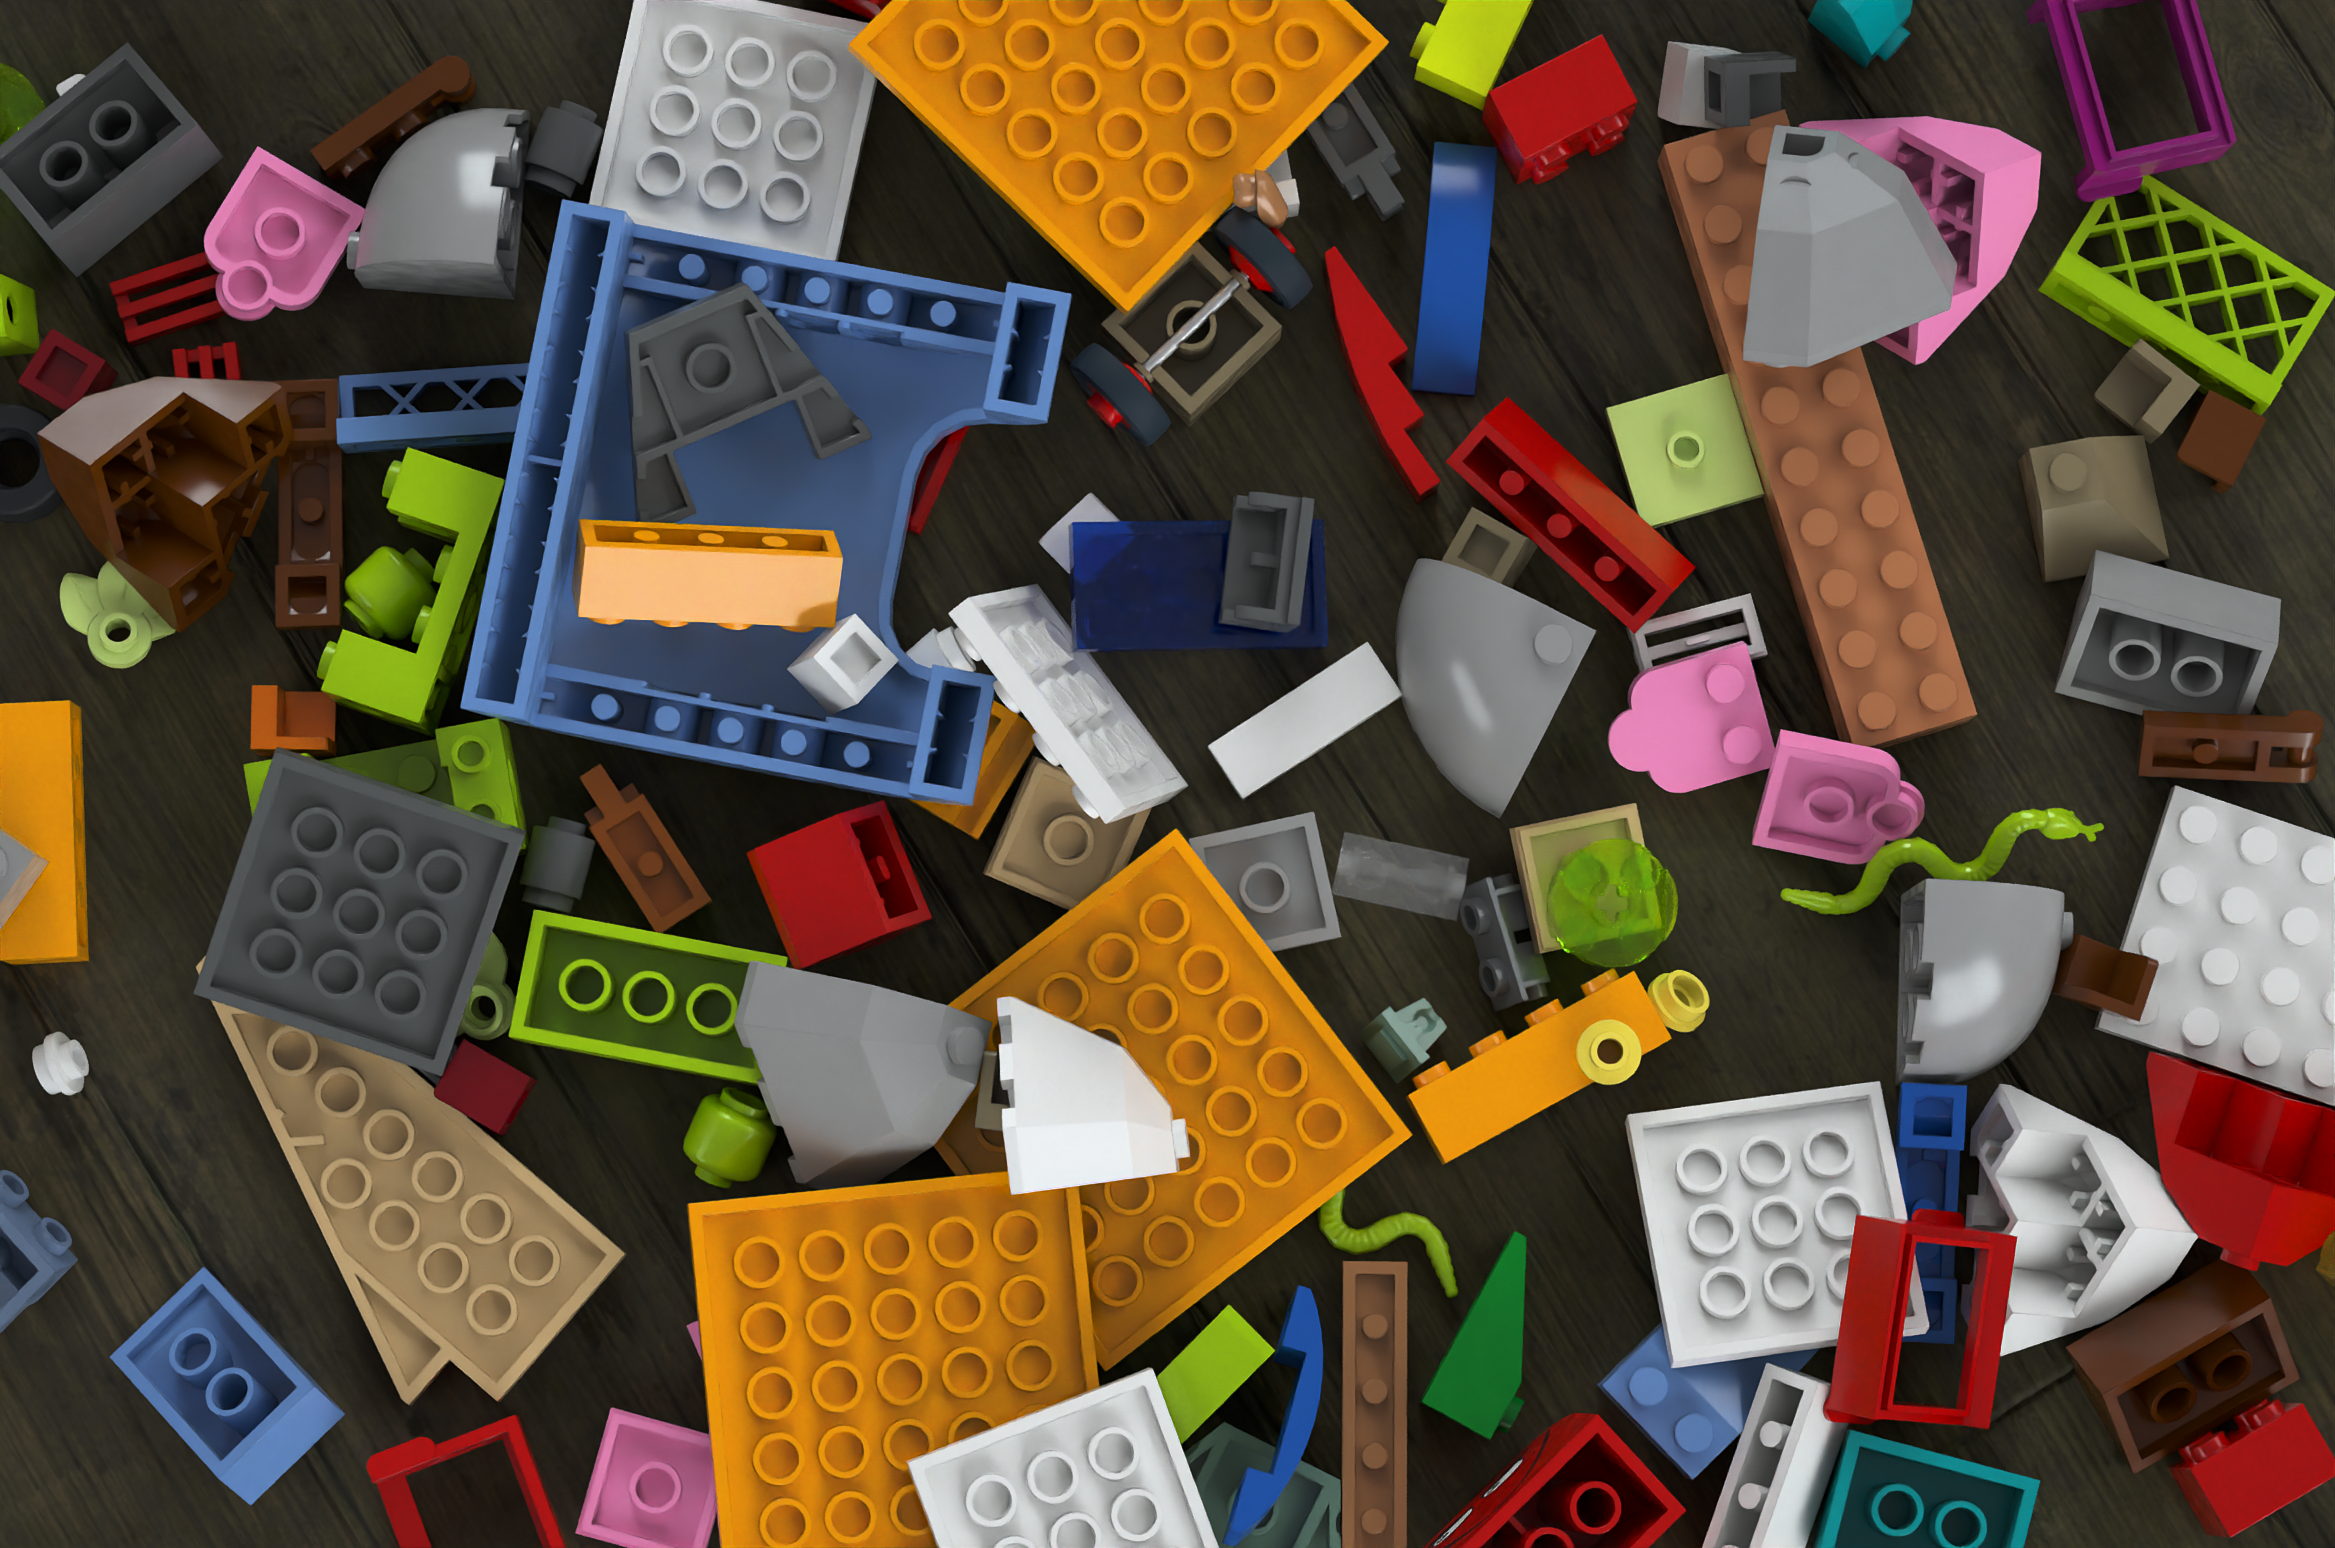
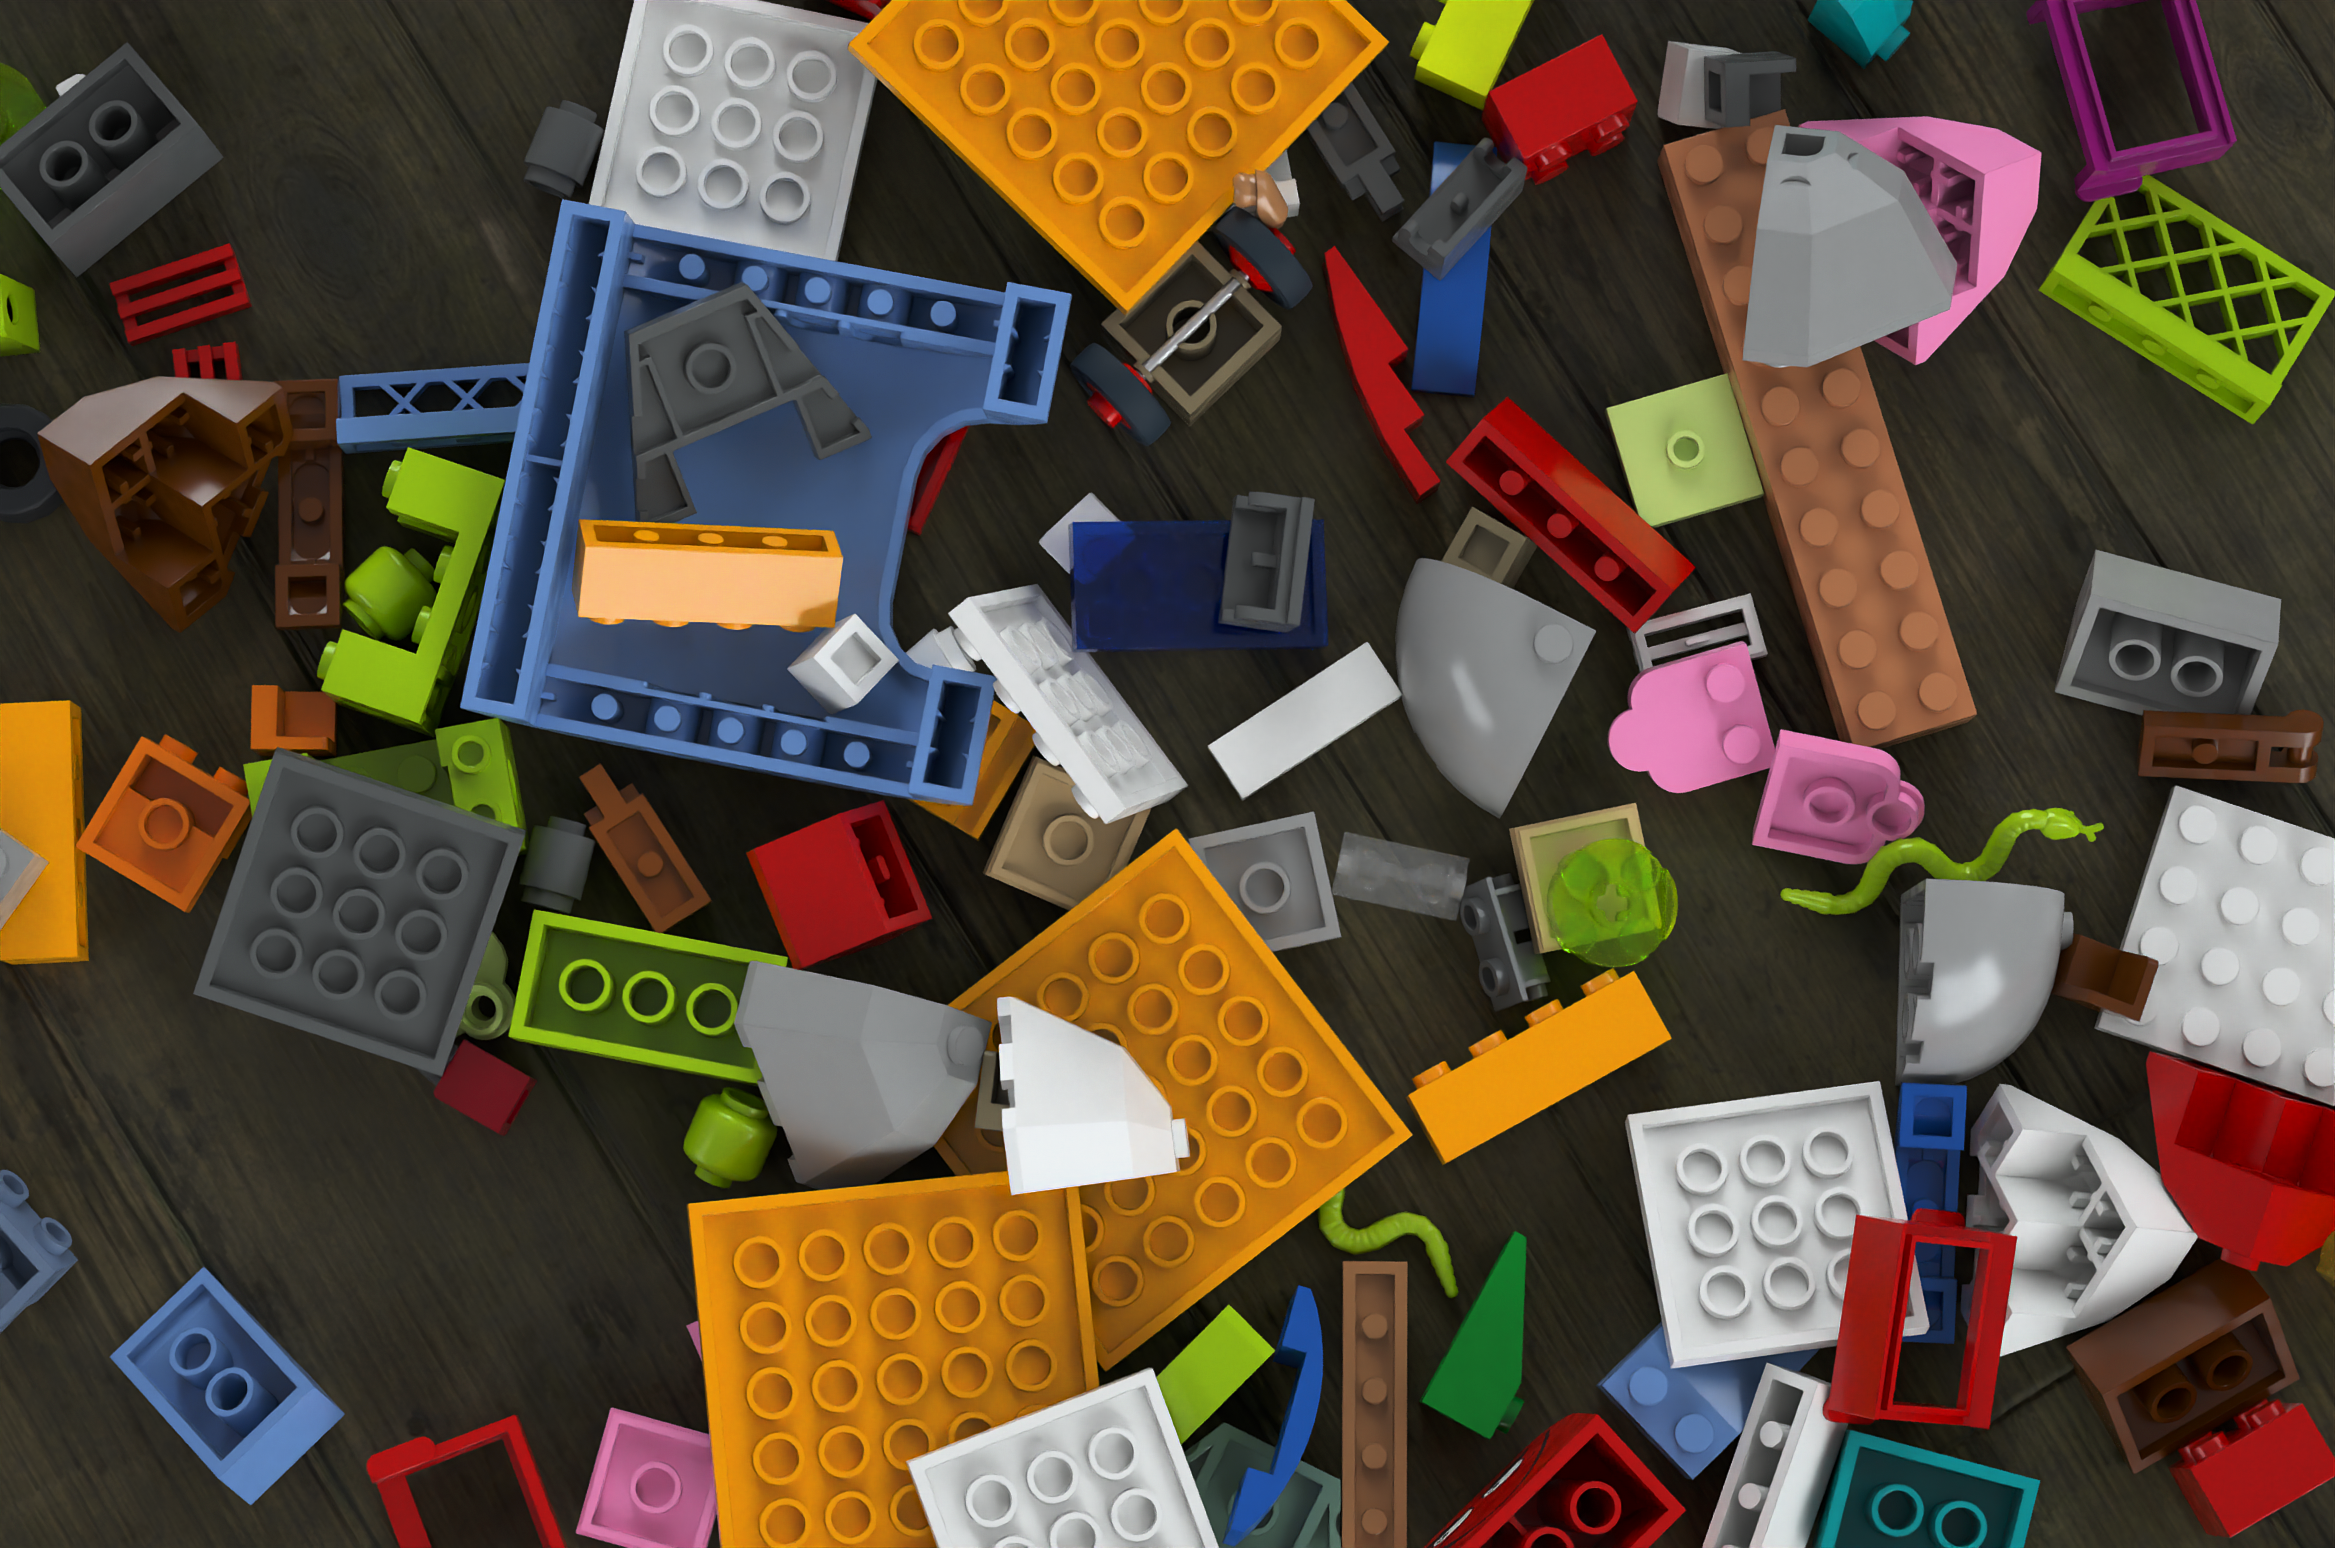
dark red panel [18,328,119,412] -> none
white plate [32,1032,89,1095] -> none
yellowish green plate [60,561,176,669] -> none
tan wing [196,956,627,1405] -> none
bright pink plate [204,146,365,321] -> none
reddish brown plate [310,56,477,183] -> none
light grey brick [347,108,531,300] -> none
sand green brick [1358,998,1447,1084] -> none
light yellow plate [1576,1020,1642,1085] -> none
light yellow plate [1647,970,1710,1032] -> none
dark tan slope [2018,435,2170,584] -> none
dark tan panel [2093,339,2200,444] -> none
reddish brown panel [2176,390,2267,494] -> none
none -> orange plate [75,734,252,913]
none -> dark grey hinge [1392,138,1528,281]

